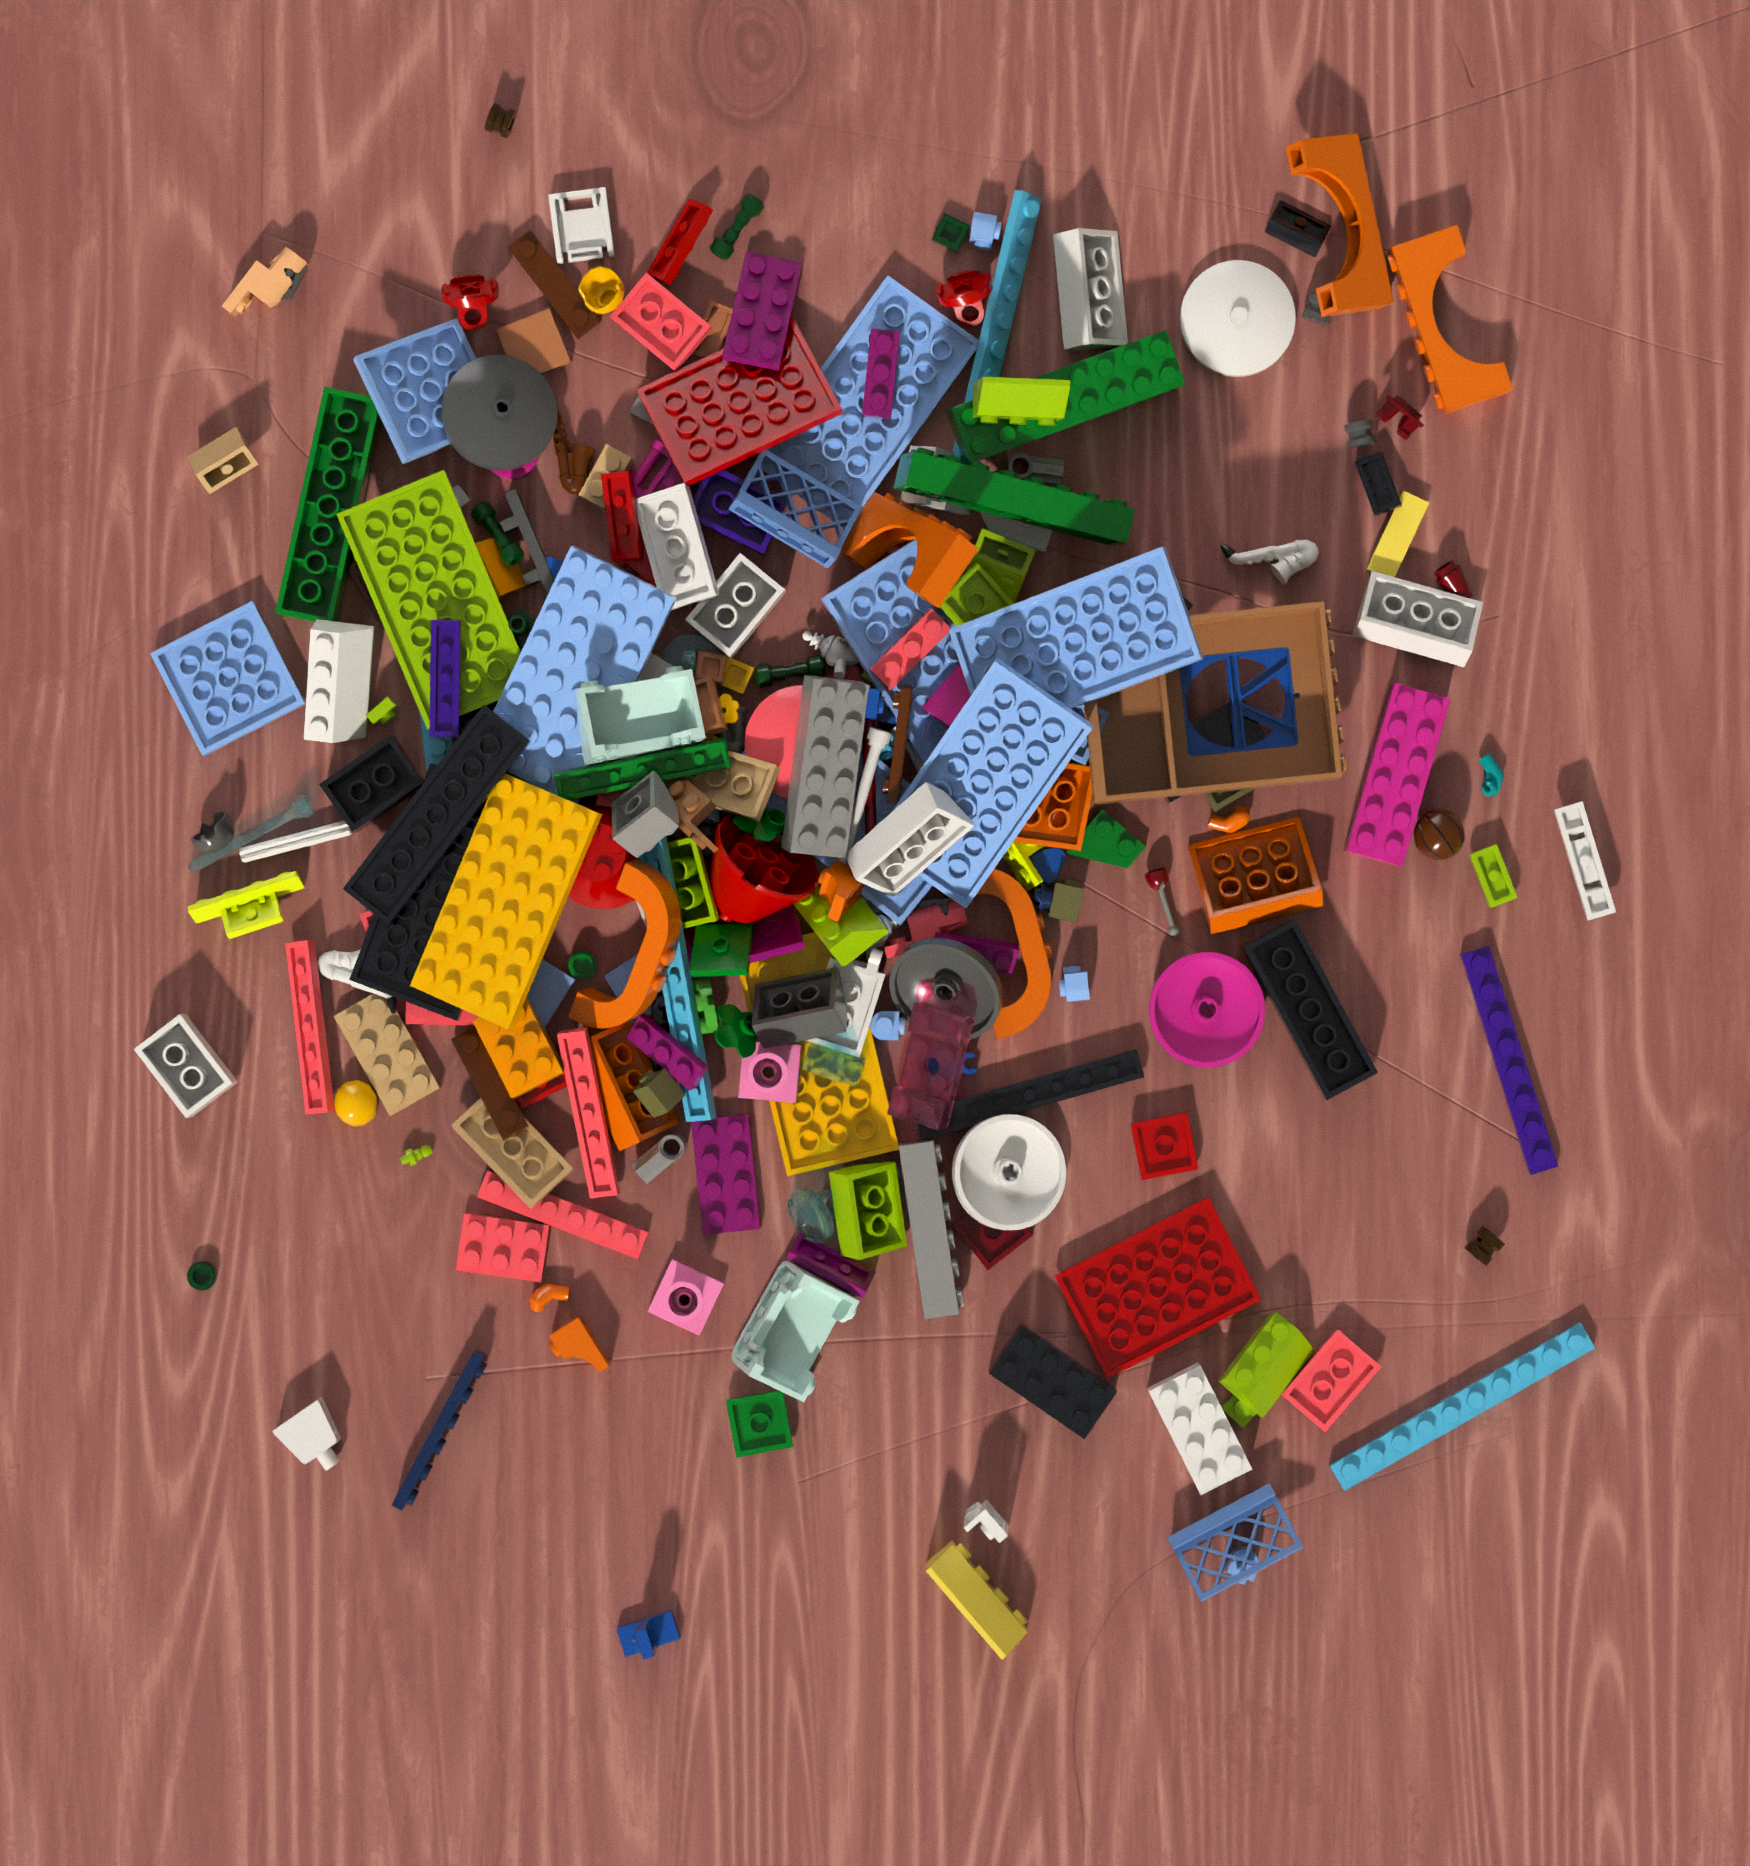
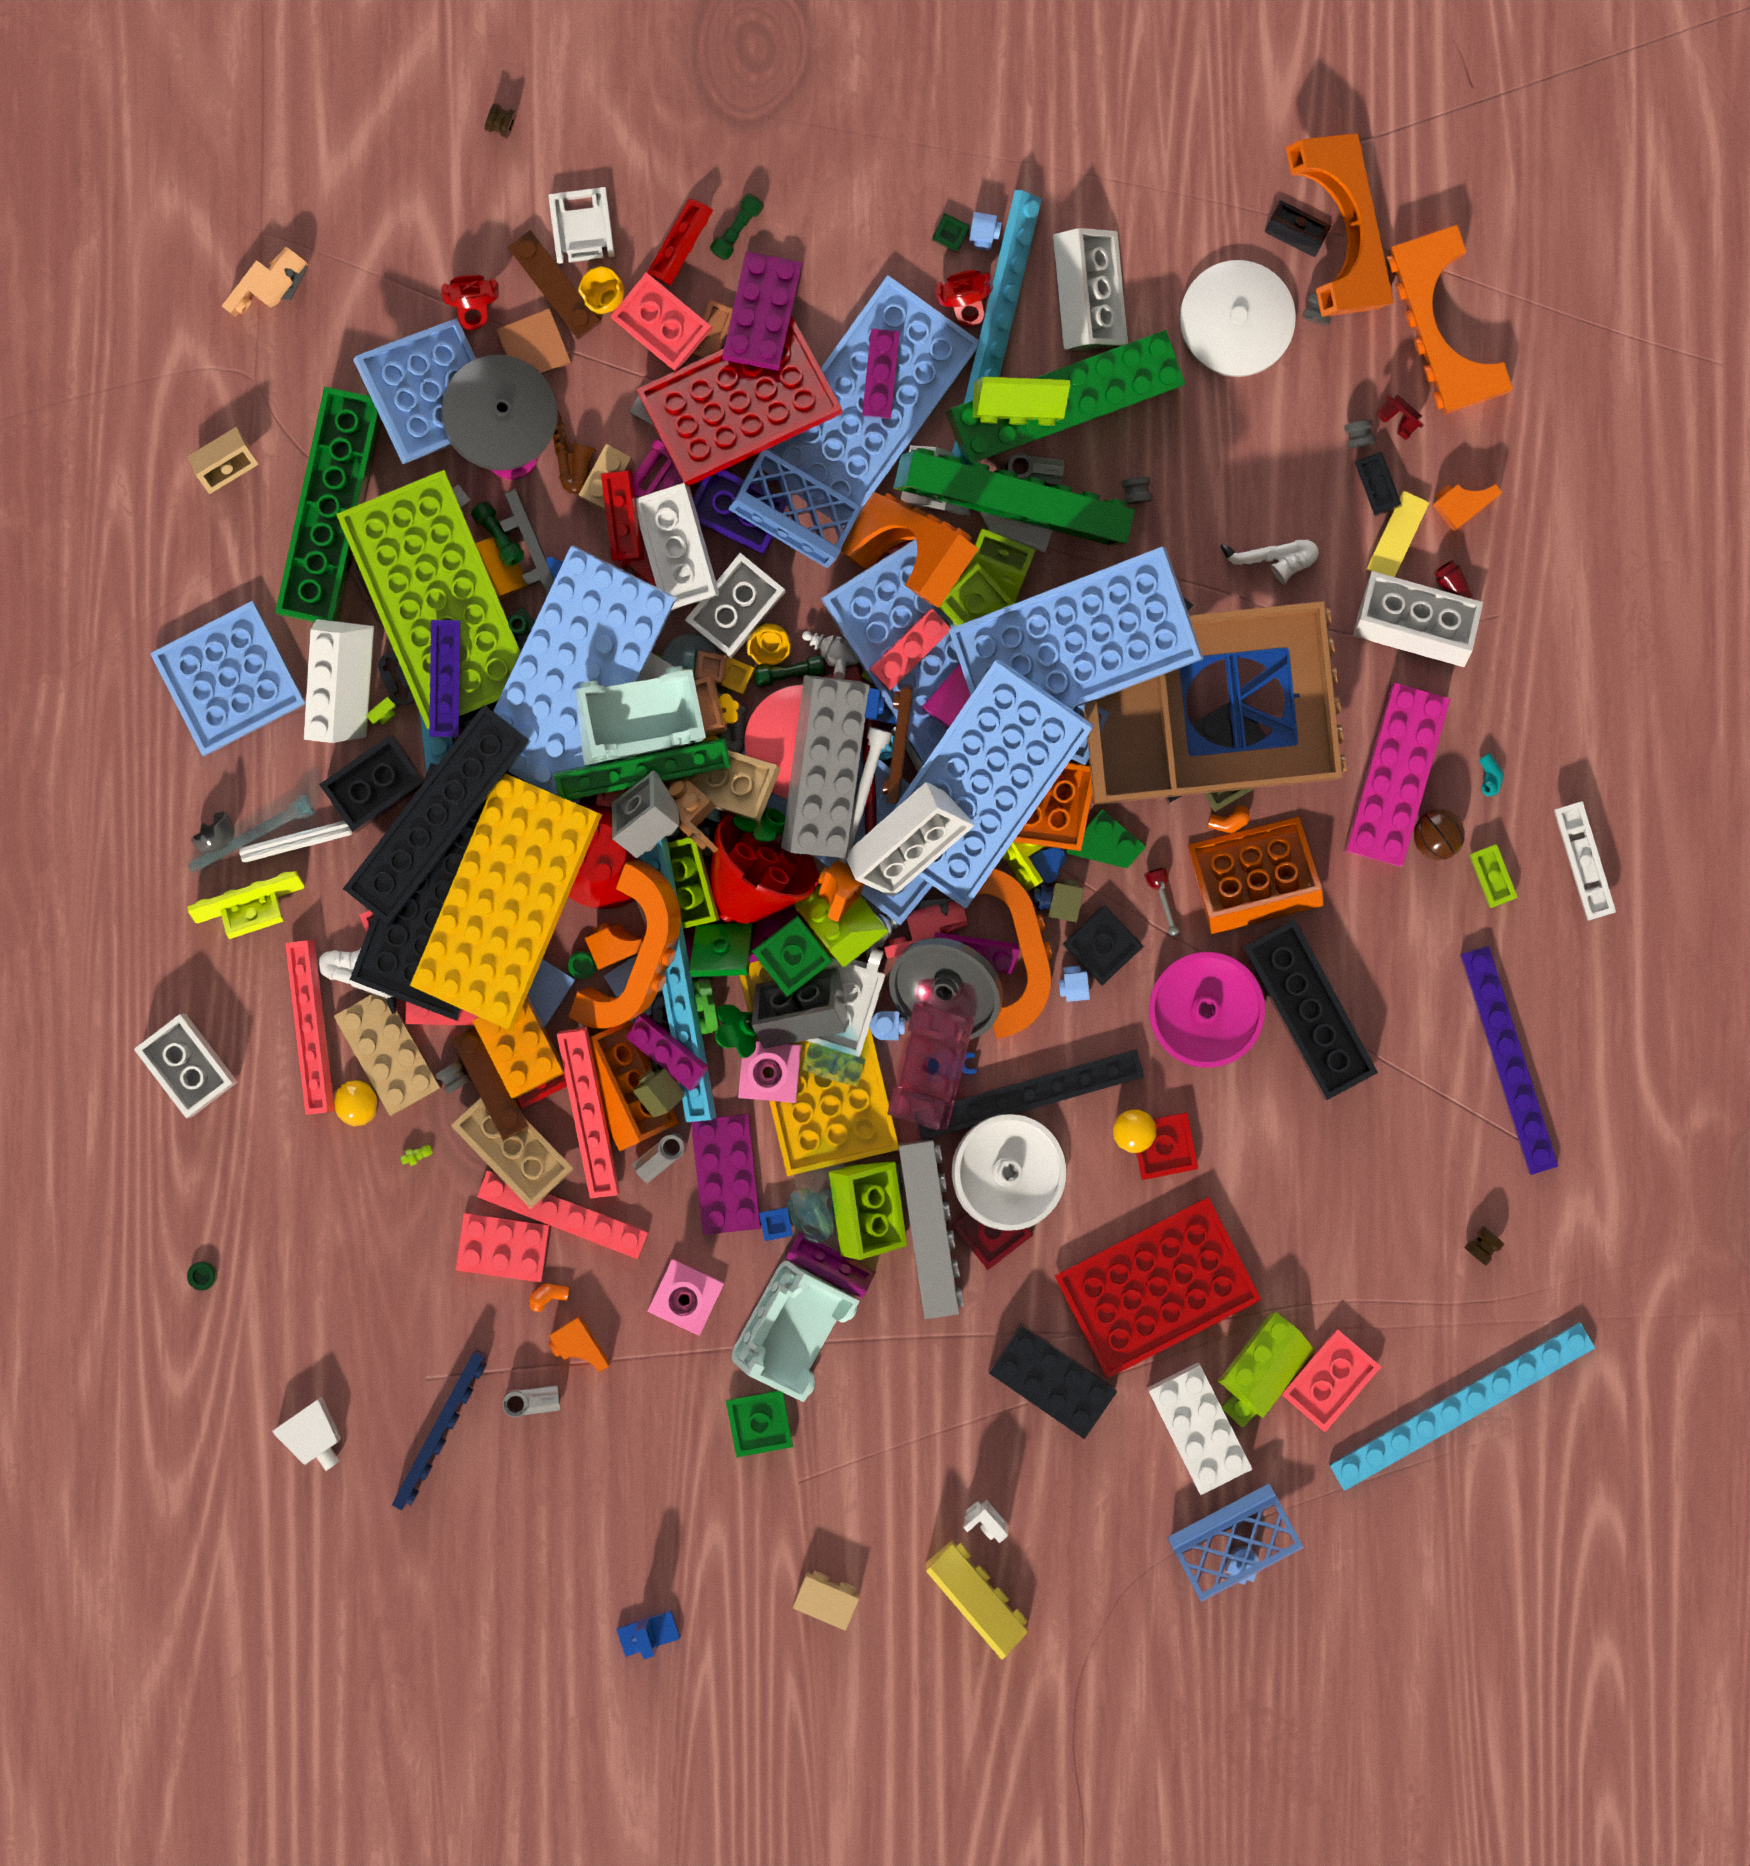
none -> black beam [378,653,415,706]
none -> dark grey wheel [435,1060,471,1094]
none -> light grey piece [502,1385,561,1418]
none -> orange arch [585,922,645,970]
none -> yellow hair [747,623,791,666]
none -> green plate [752,915,833,997]
none -> blue plate [759,1207,793,1241]
none -> tan brick [793,1571,860,1631]
none -> black plate [1063,904,1144,986]
none -> yellow hair [1113,1109,1157,1153]
none -> dark grey wheel [1121,477,1153,505]
none -> orange arch [1433,484,1503,531]

